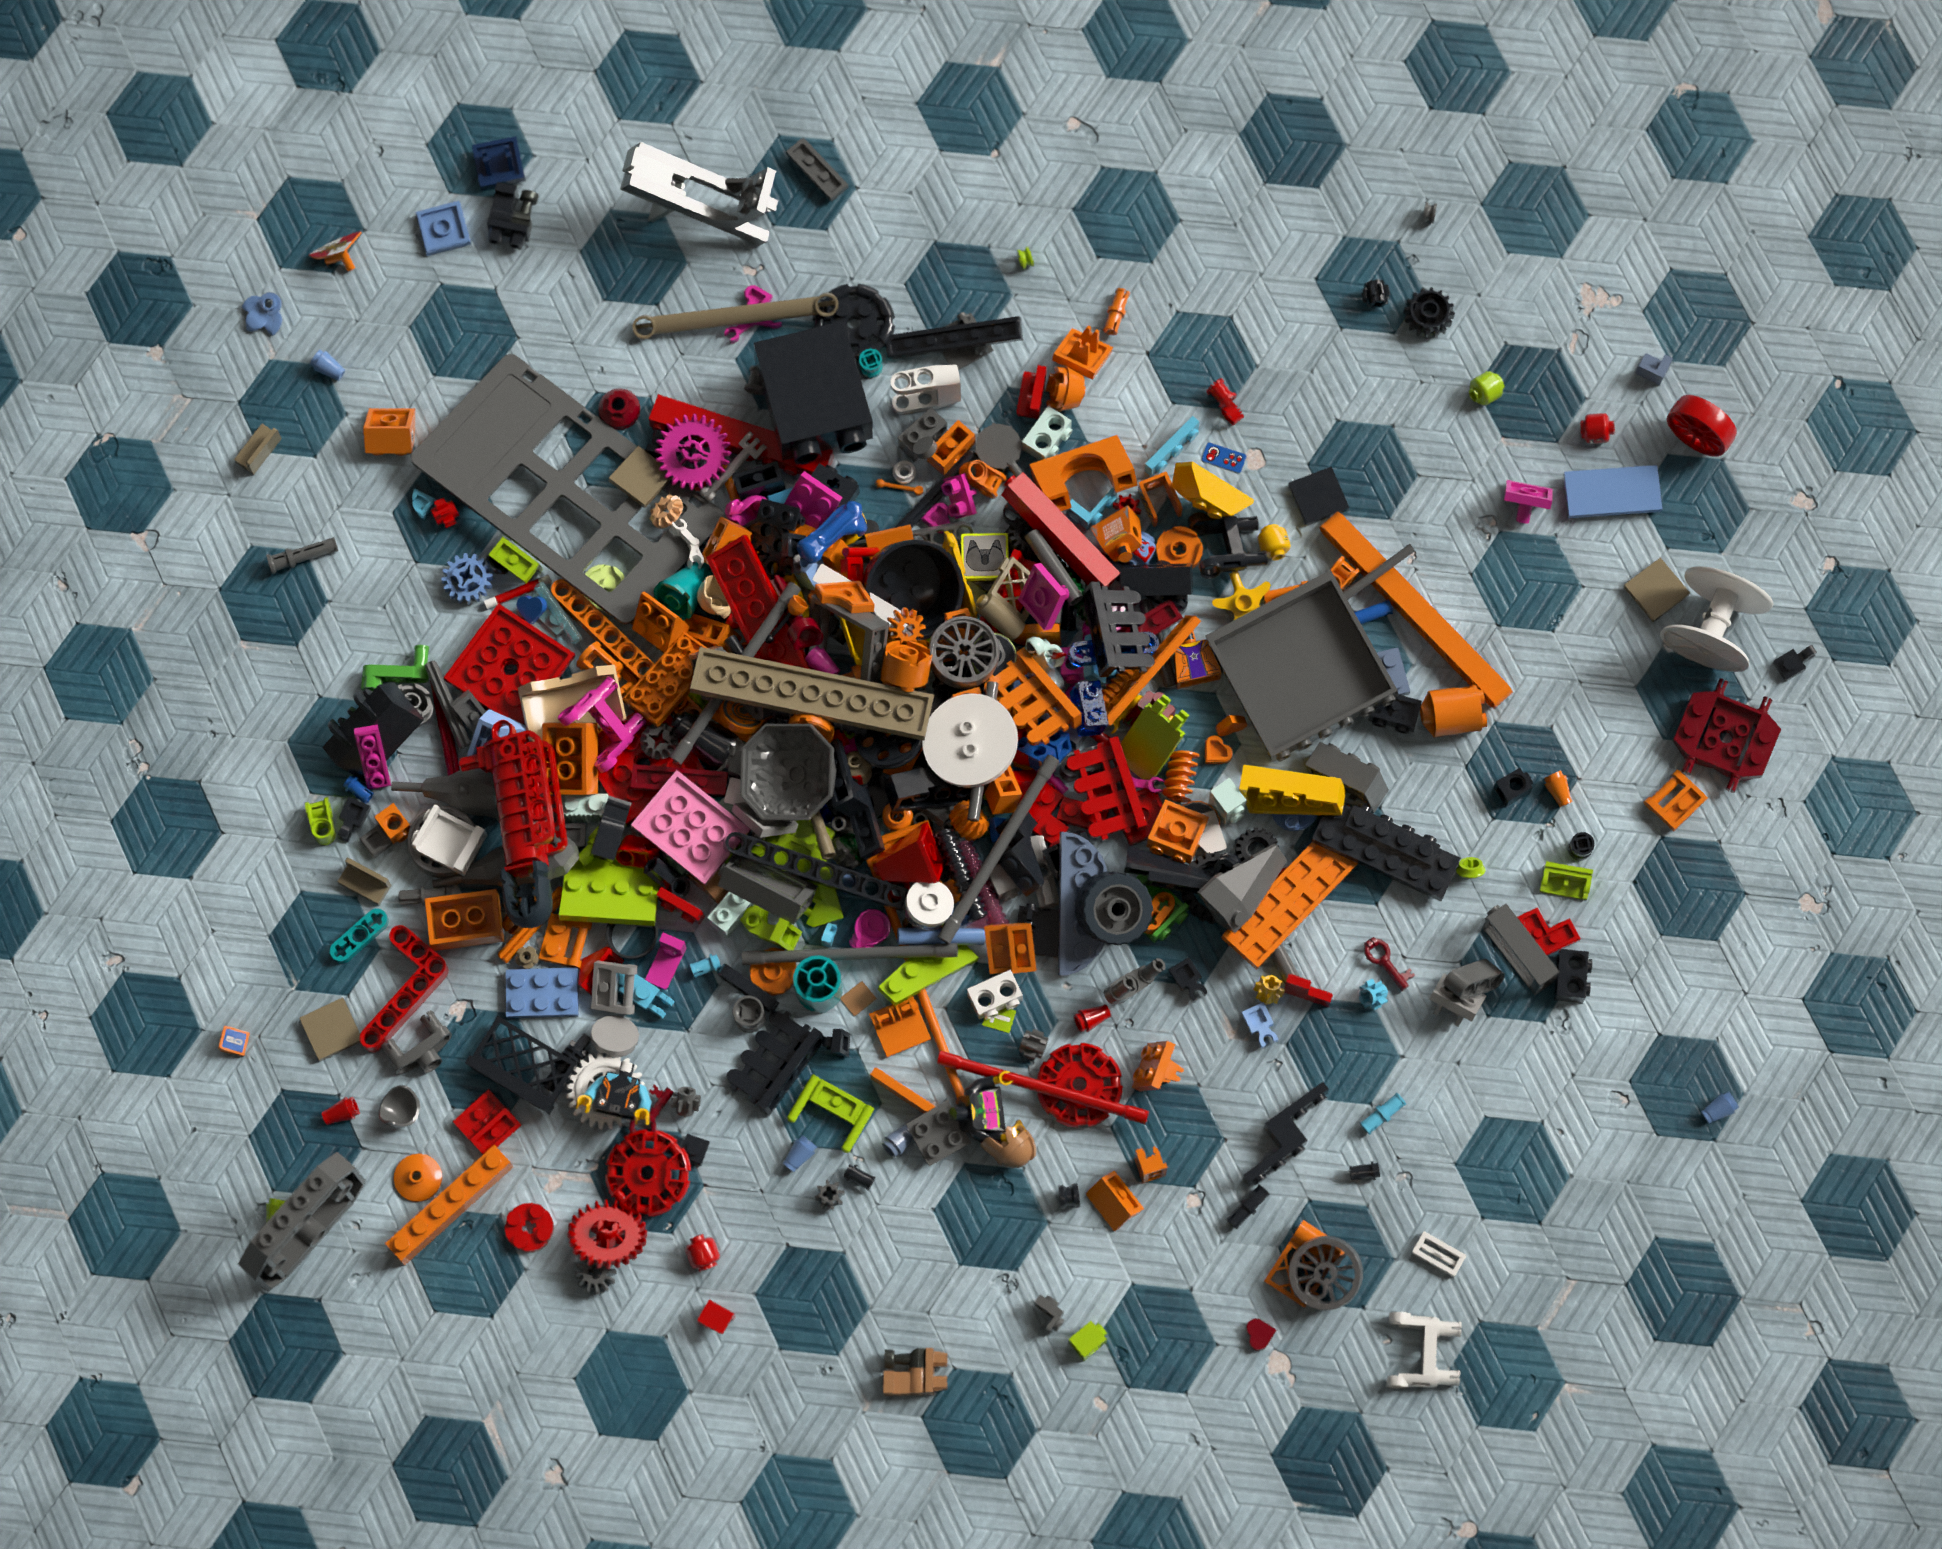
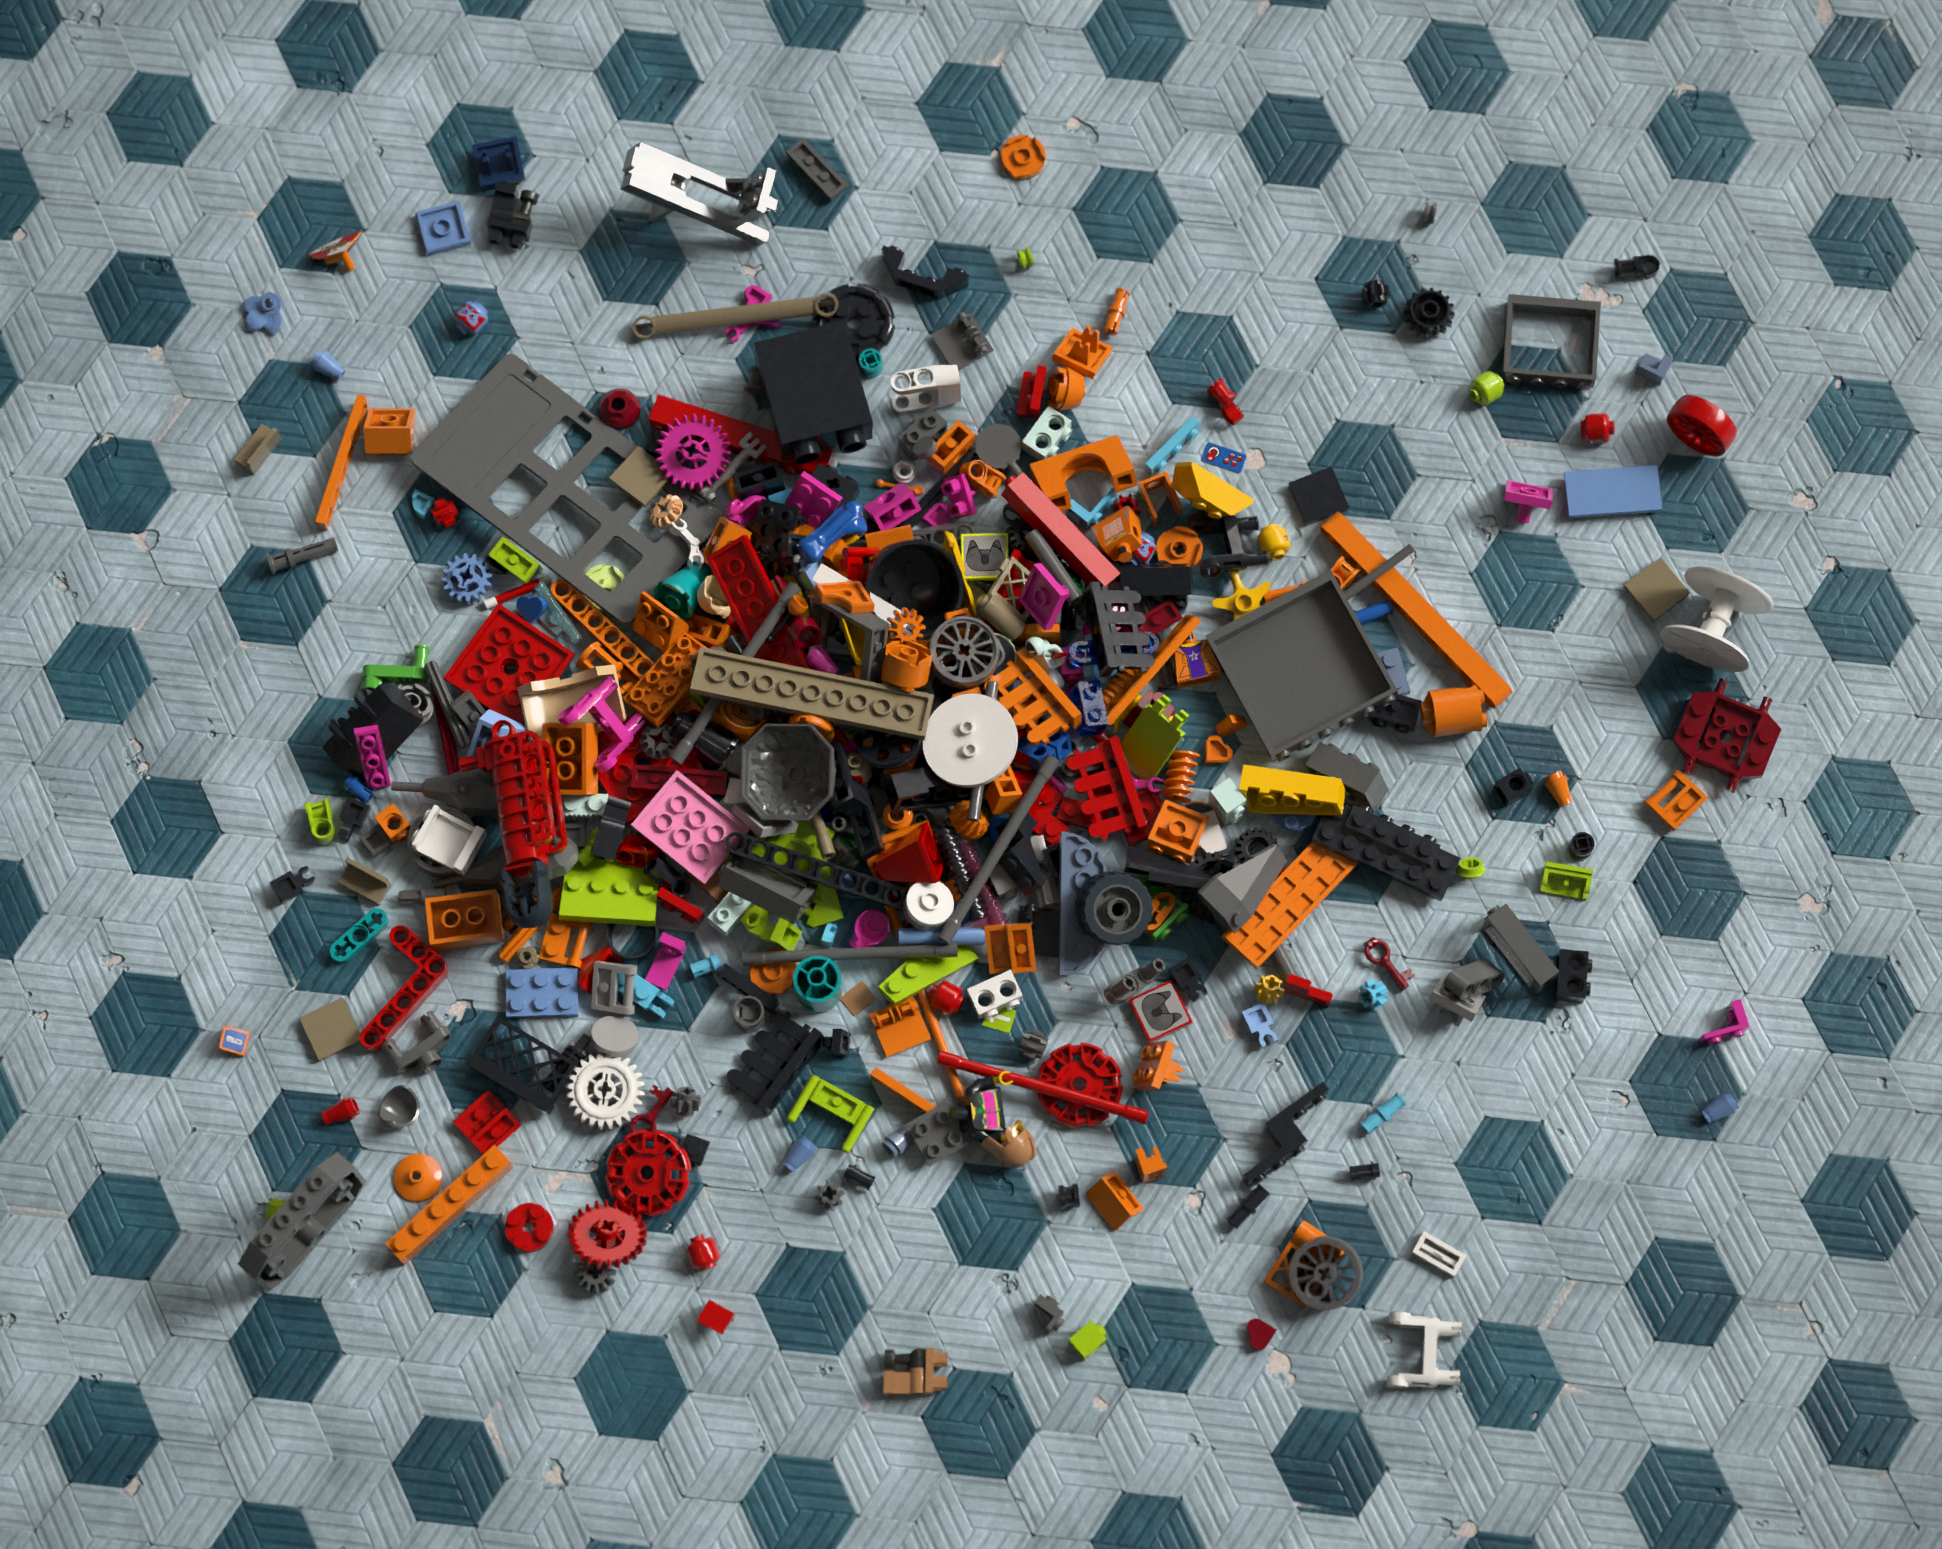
torso [576,1061,651,1125] -> none
black tile [886,316,1023,360] -> none
red cone [1073,1004,1111,1032] -> none
red tile [1517,907,1581,956] -> none
black plate [1773,645,1817,682] -> none
none -> black plate [270,866,315,904]
none -> orange tile [315,394,369,531]
none -> medium blue head [454,301,488,335]
none -> dark pink brick [863,482,922,531]
none -> black slope [882,245,970,300]
none -> red head [928,980,965,1016]
none -> orange tile [1000,135,1046,180]
none -> tile [1128,980,1193,1043]
none -> dark grey window [1501,294,1601,390]
none -> black connector [1613,254,1660,280]
none -> dark pink bracket [1699,999,1750,1045]

